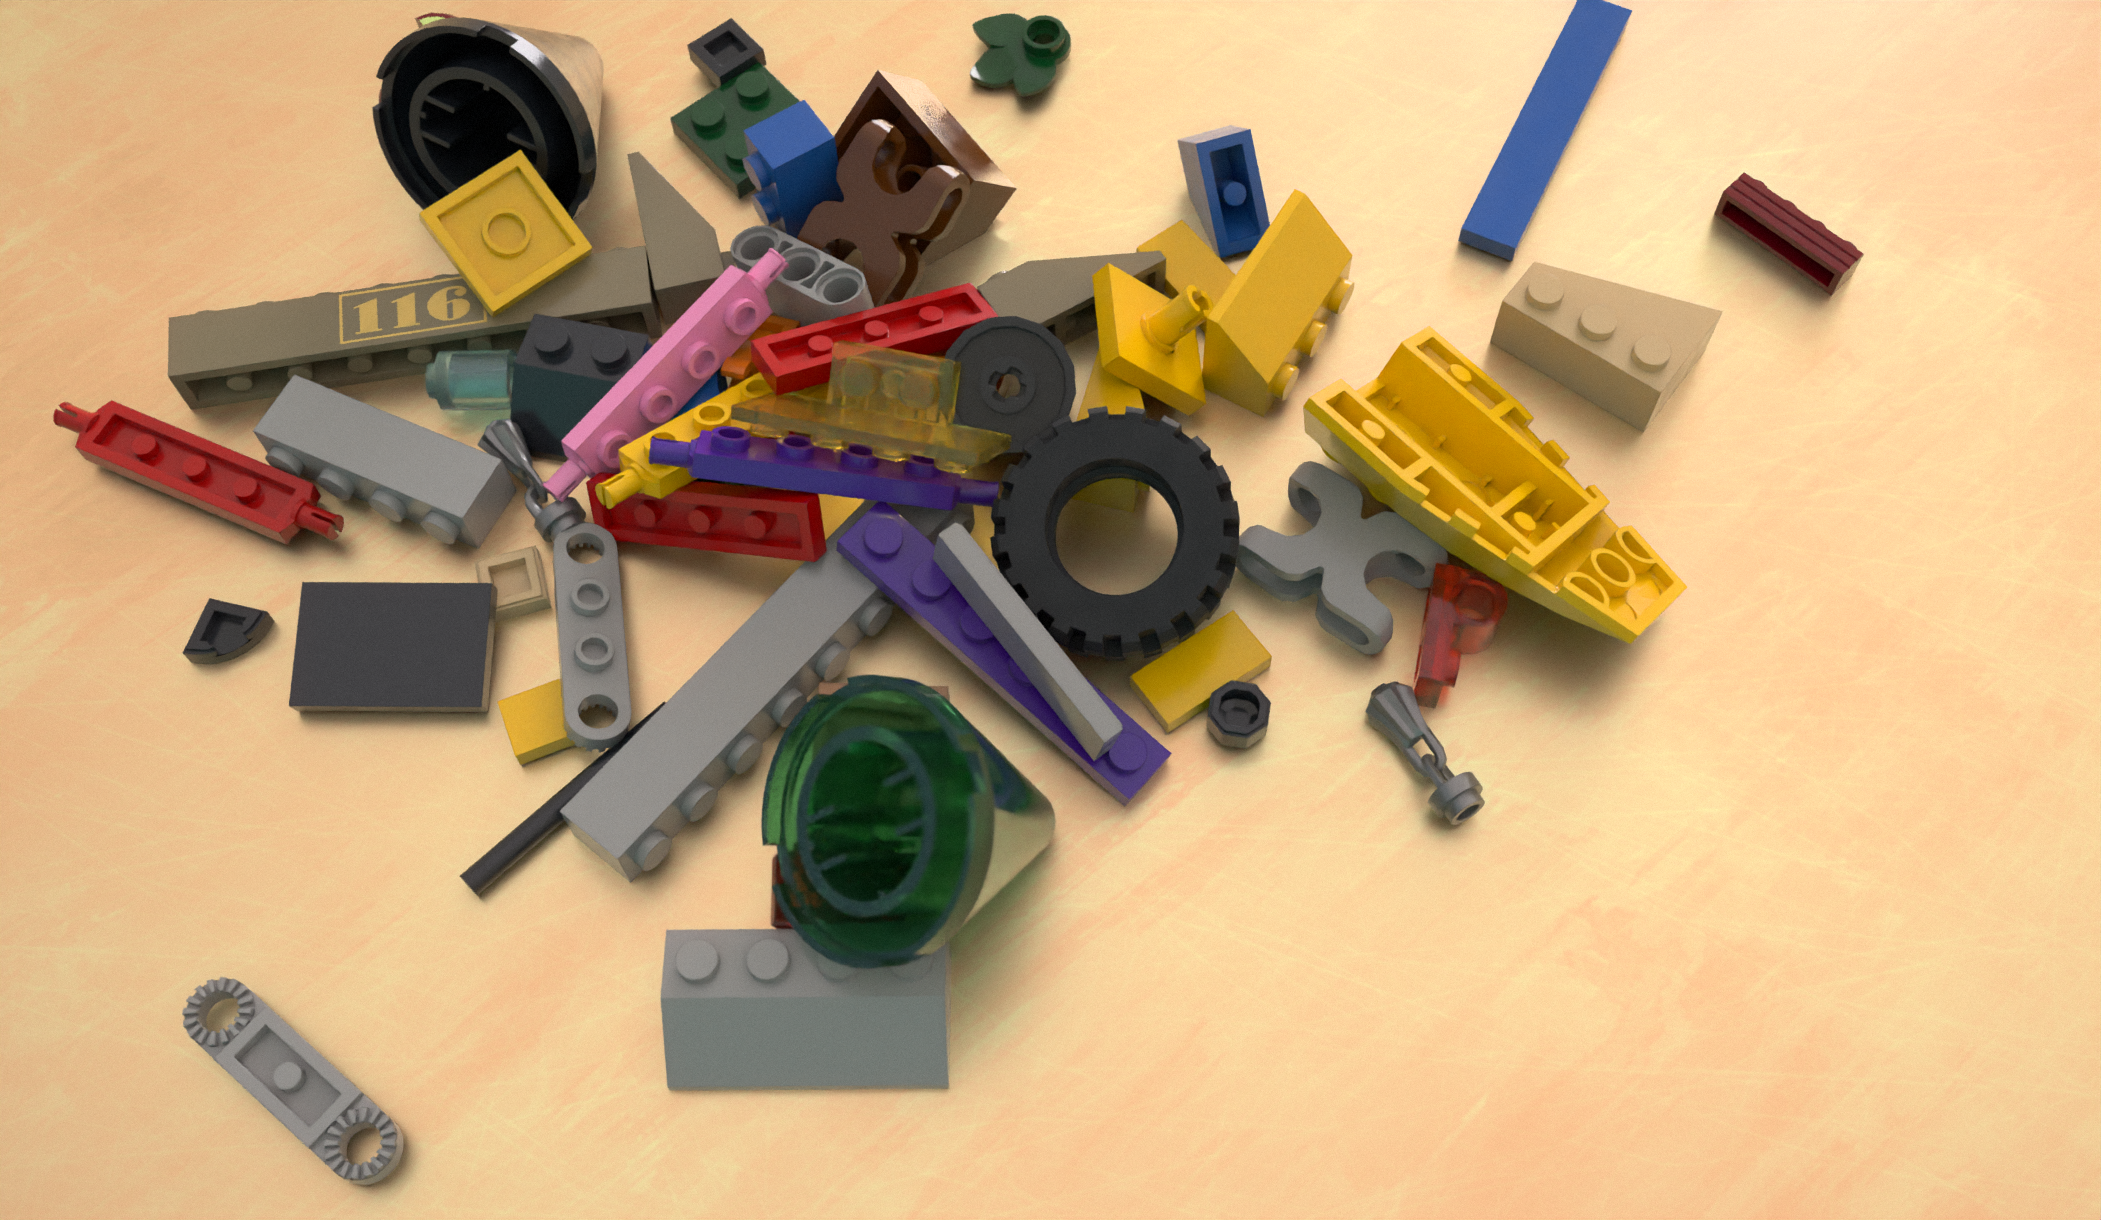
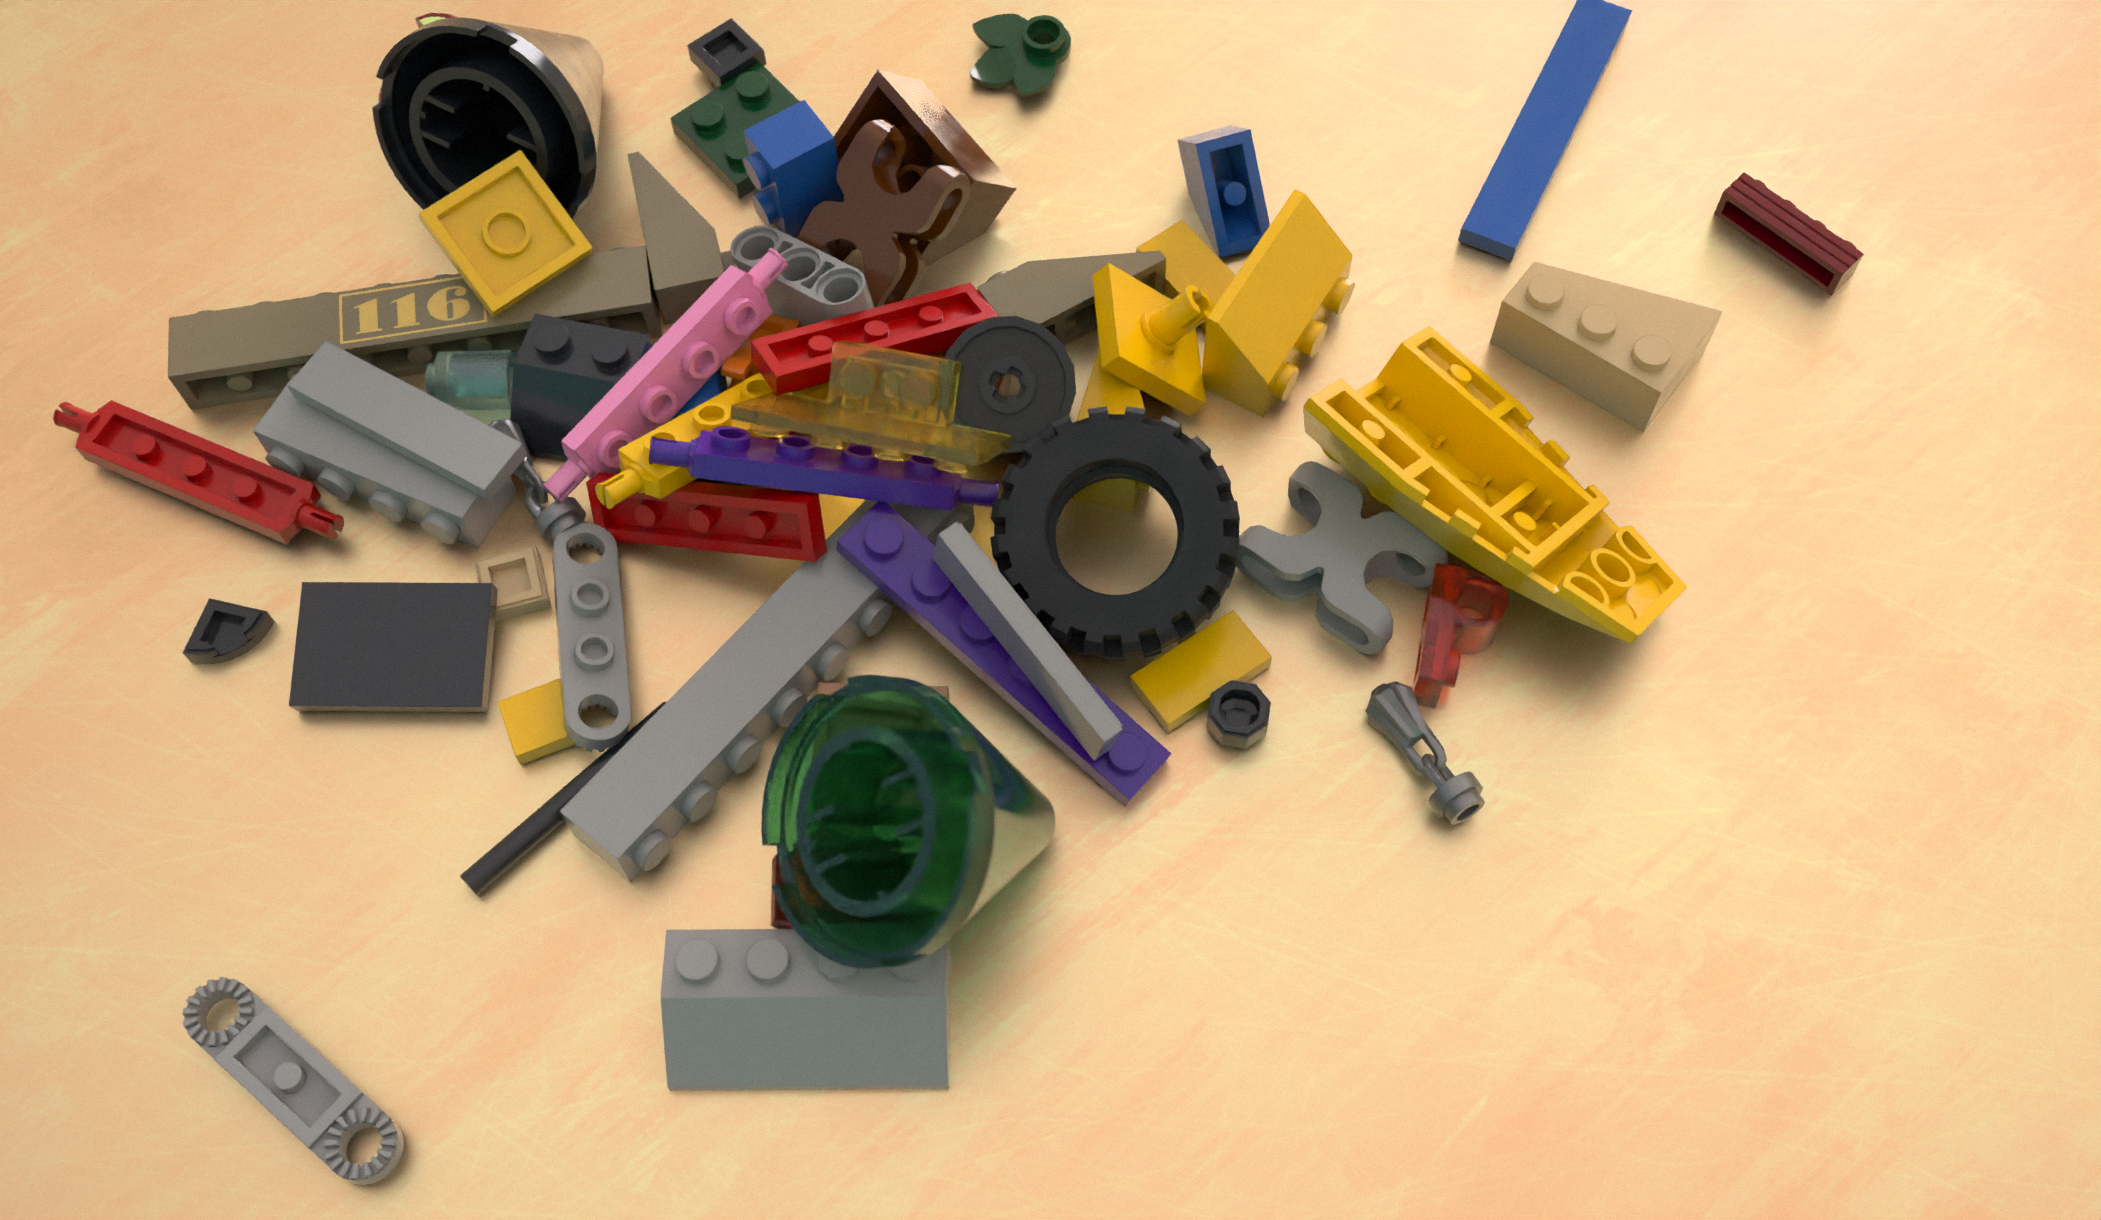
none -> light grey tile [287,341,528,501]

